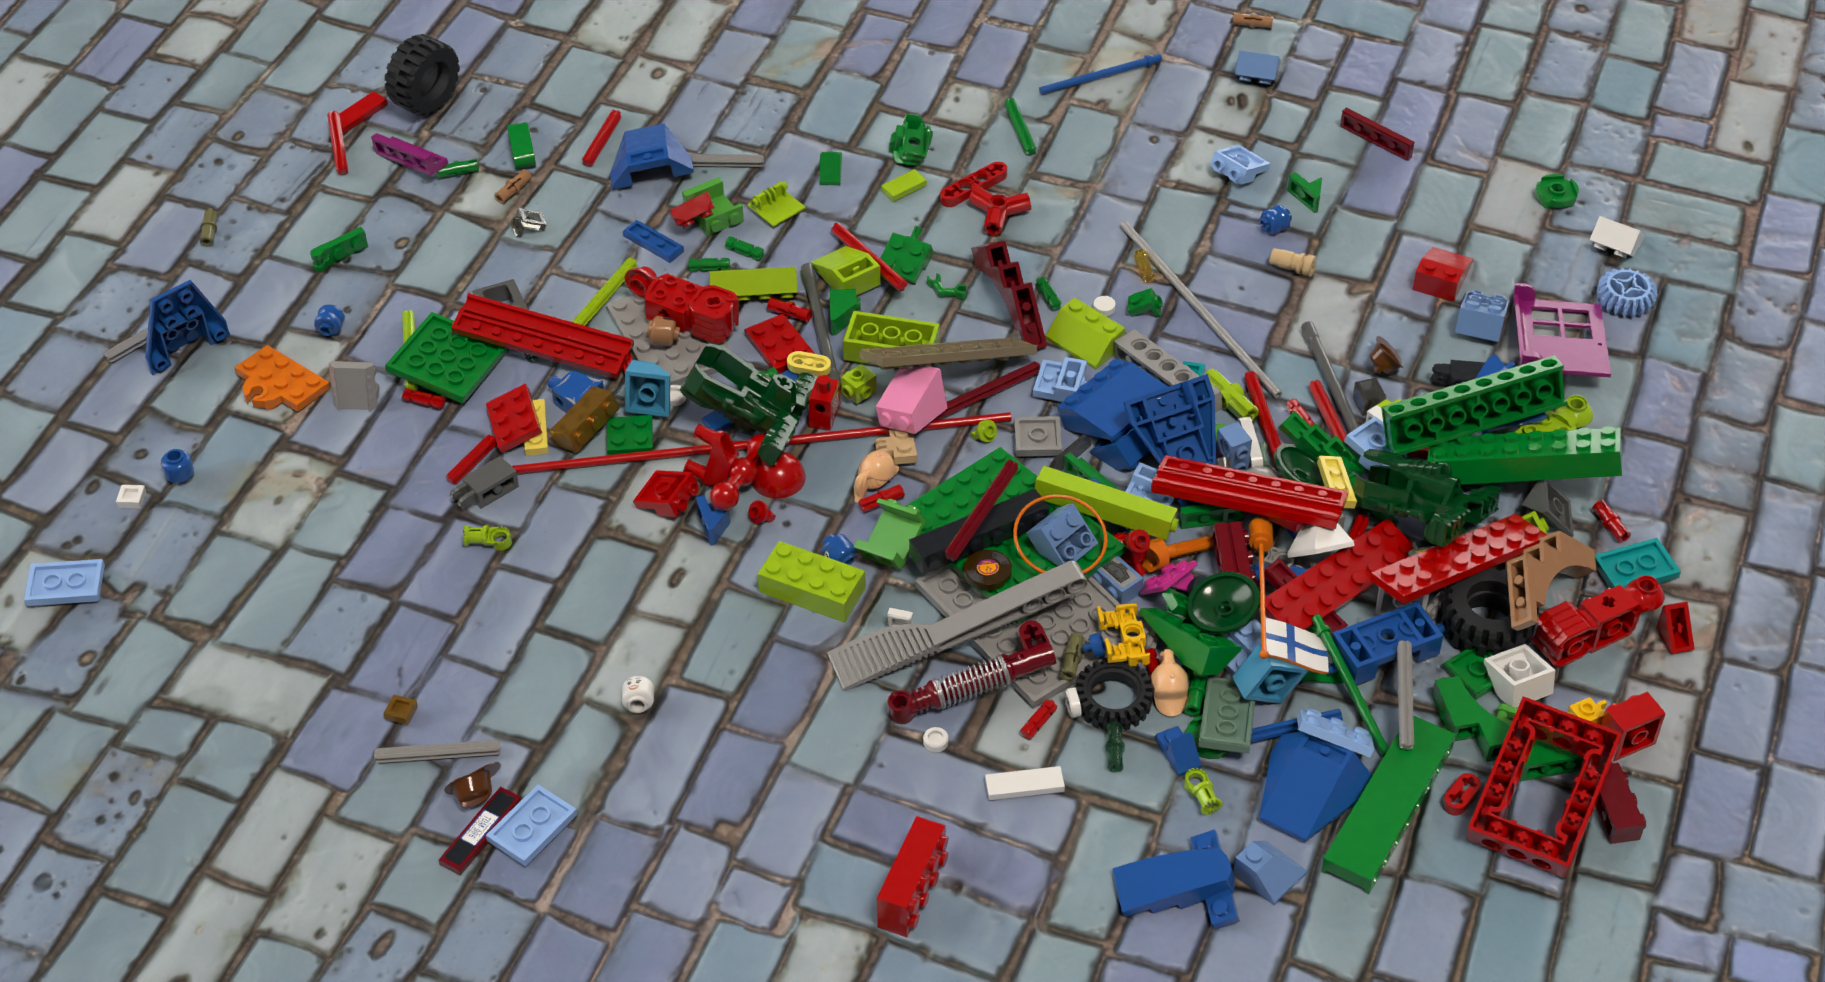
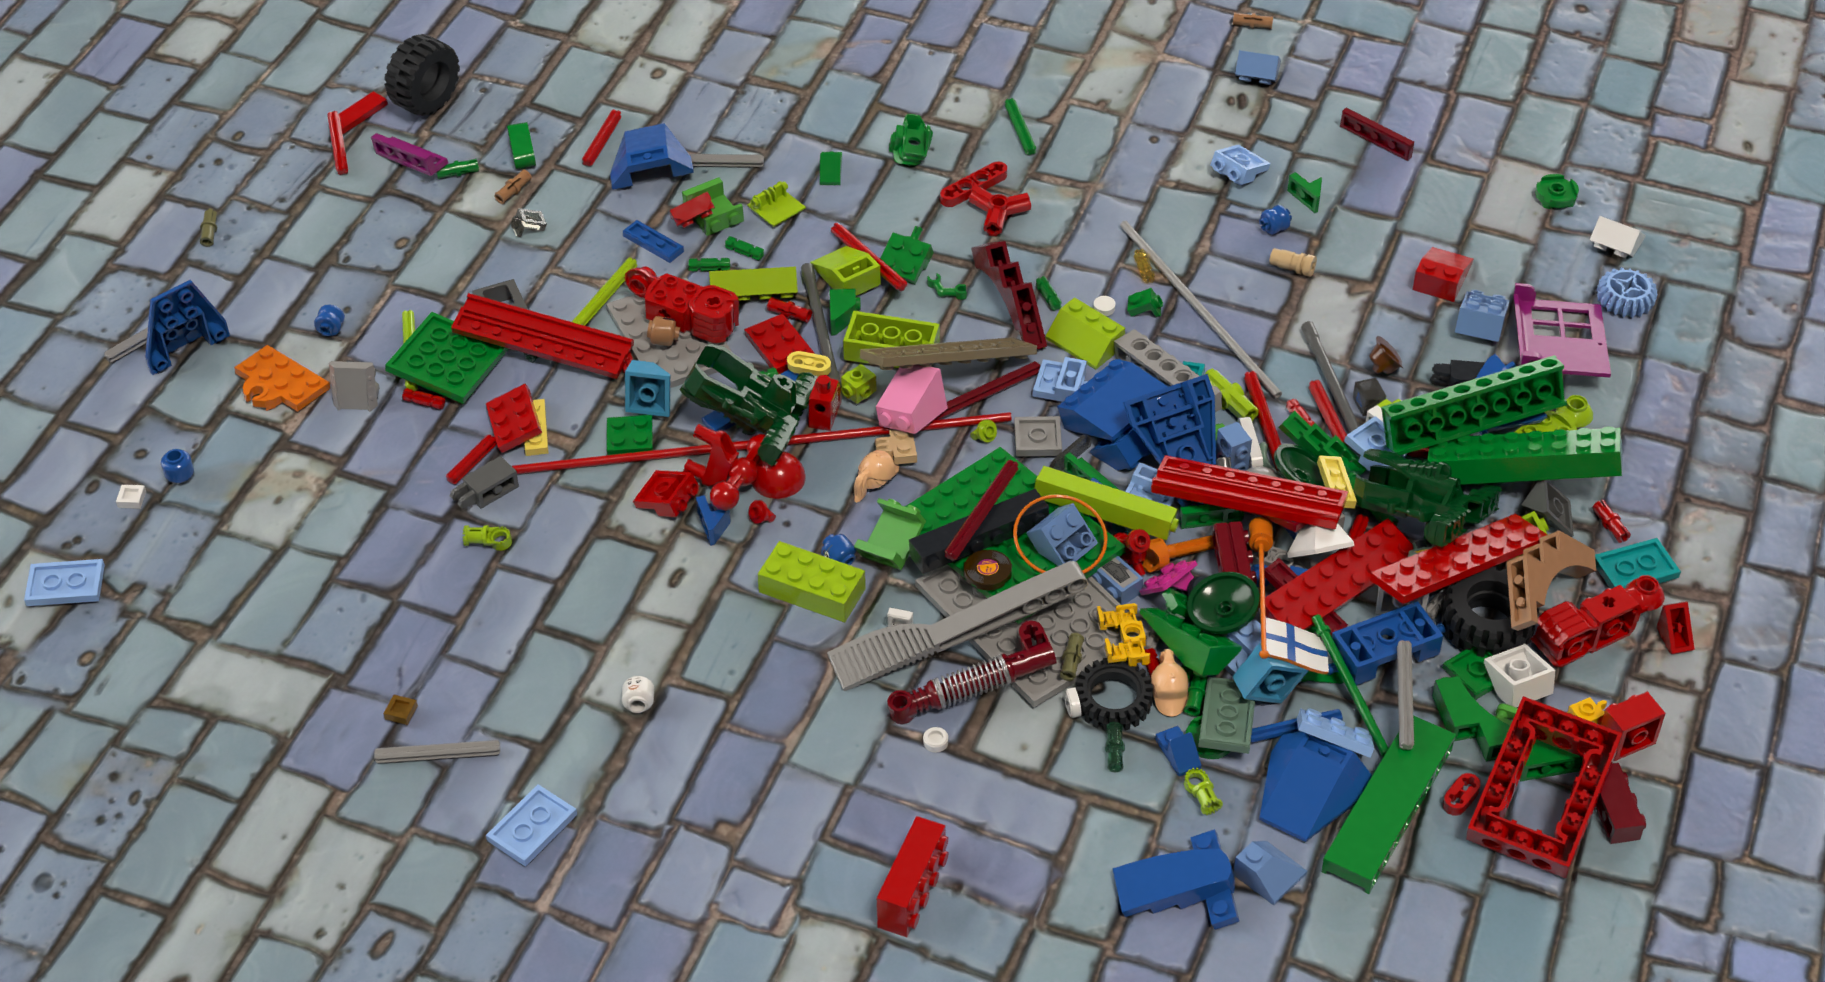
green plate [310,227,368,272] -> none
tile [438,786,522,876] -> none
reddish brown piece [444,762,501,809] -> none
blue torso [548,371,604,413] -> none
pearl gold brick [550,386,620,453] -> none
white tile [670,385,686,407] -> none
red axle [859,484,905,512] -> none
lime tile [881,169,927,202] -> none
white tile [985,766,1065,800] -> none
red axle [1020,699,1057,739] -> none
blue bar [1039,54,1162,95] -> none
blue tile [1081,632,1106,658] -> none

